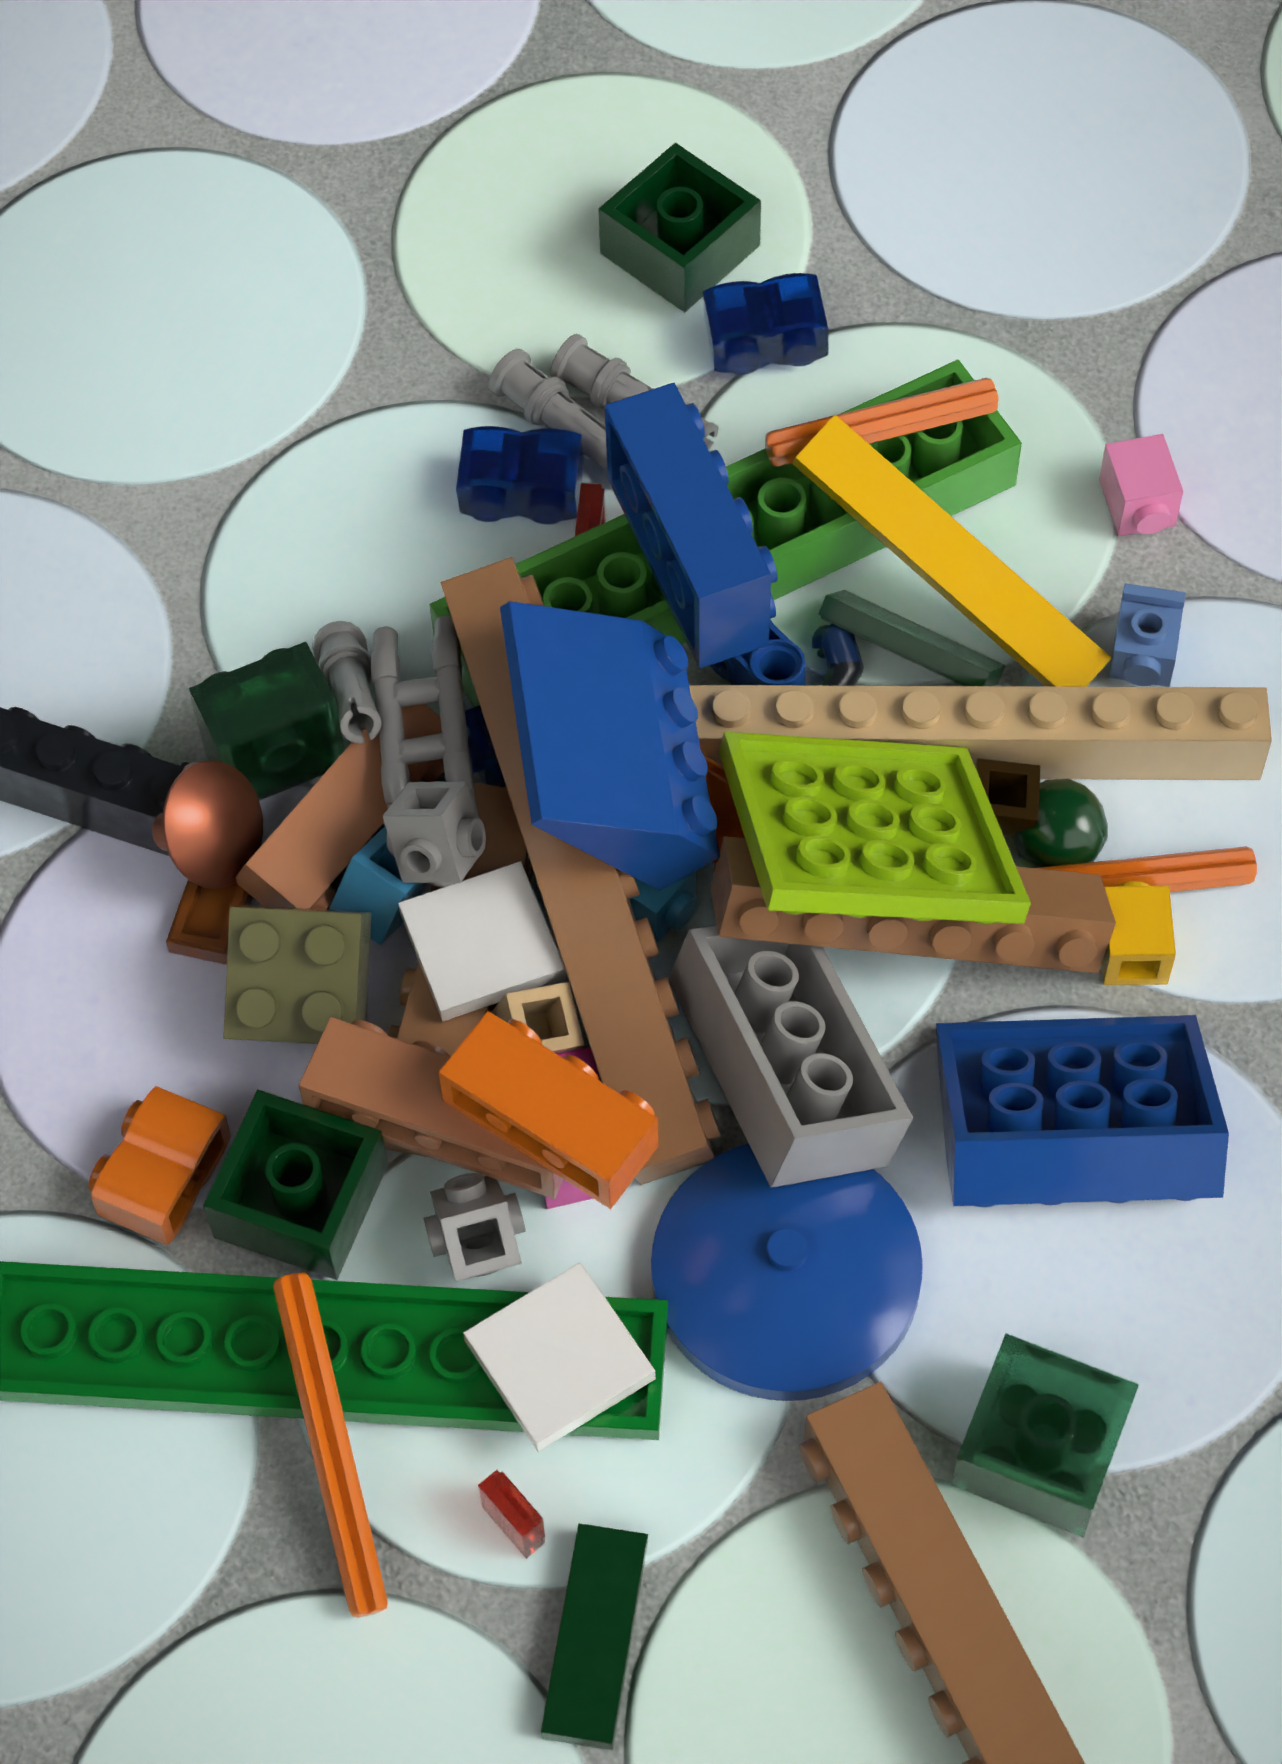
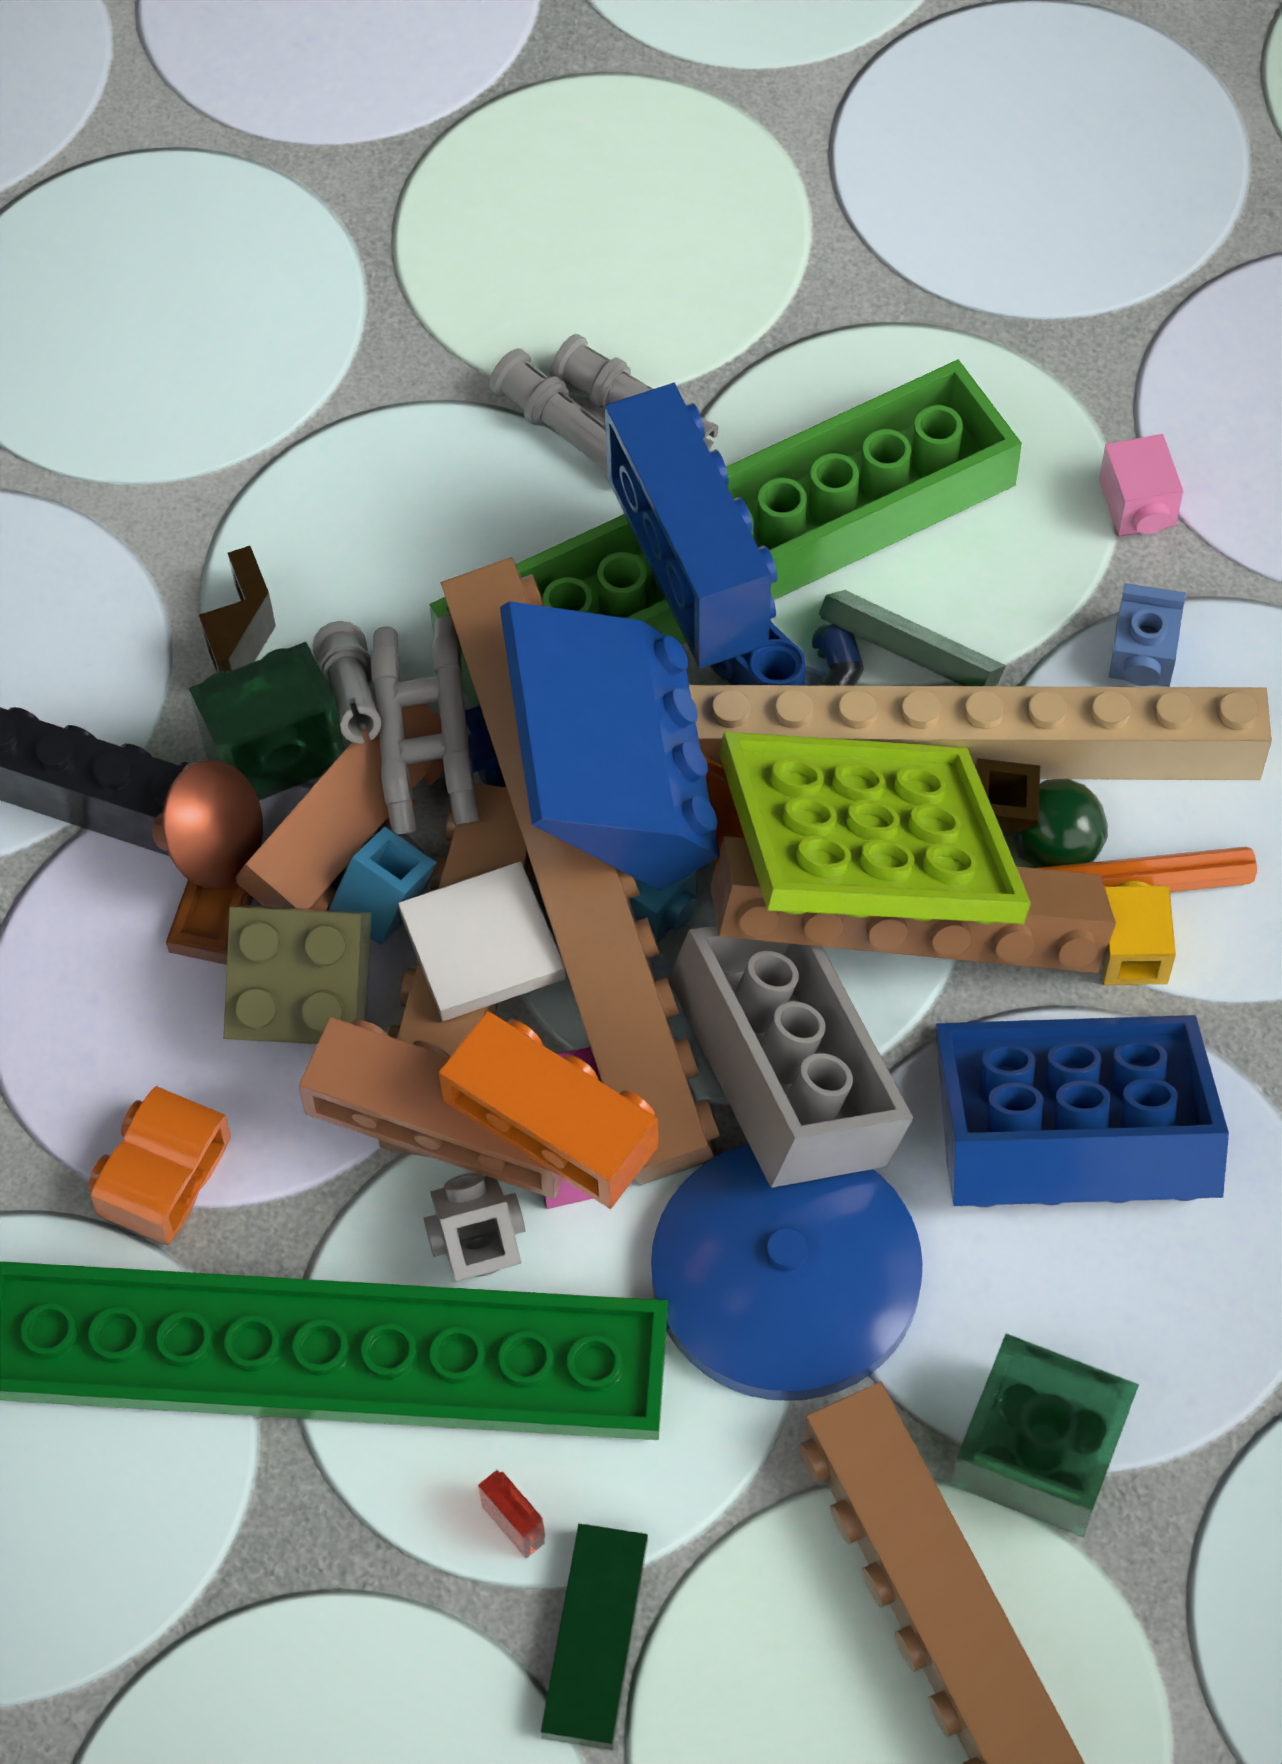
dark green brick [203,1089,389,1280] -> none
orange axle [273,1272,388,1617] -> none
light grey brick [383,781,486,887] -> none
clear blue brick [456,426,584,525] -> none
white tile [463,1262,656,1452] -> none
tan brick [491,982,585,1054] -> none
clear red tile [575,483,606,536] -> none
dark green brick [598,142,761,313] -> none
clear blue brick [703,273,829,375] -> none
orange axle [765,378,999,467] -> none
yellow tile [792,414,1112,687] -> none
none -> dark brown slope [199,545,276,696]

